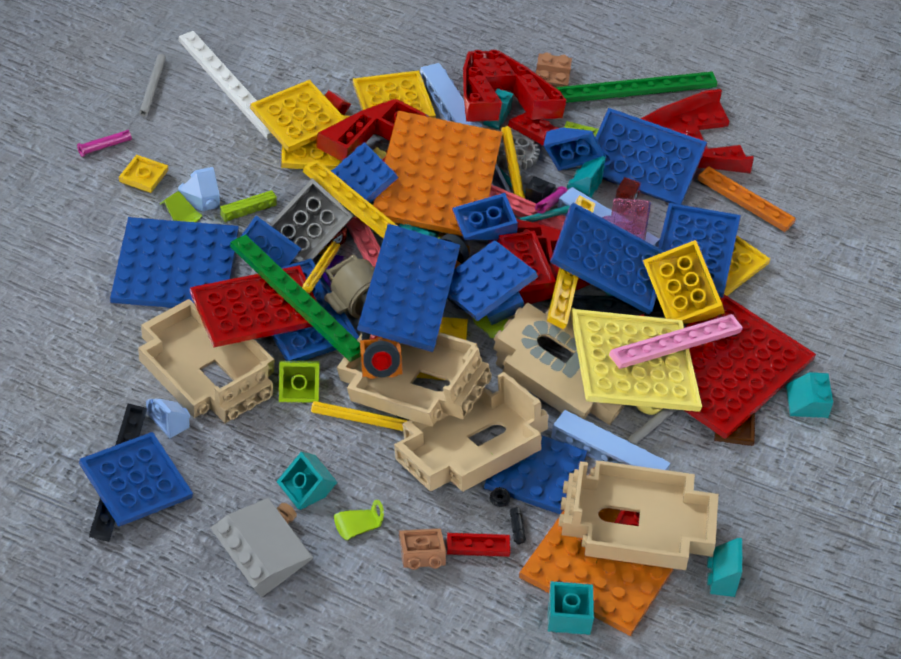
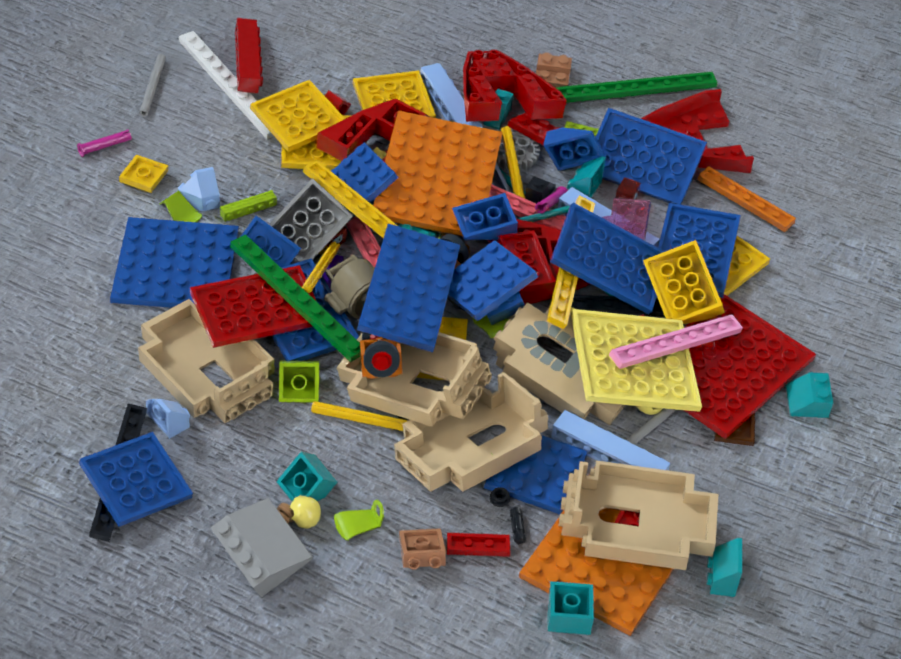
none -> red brick [235,18,263,93]
none -> light yellow hair [290,495,321,529]

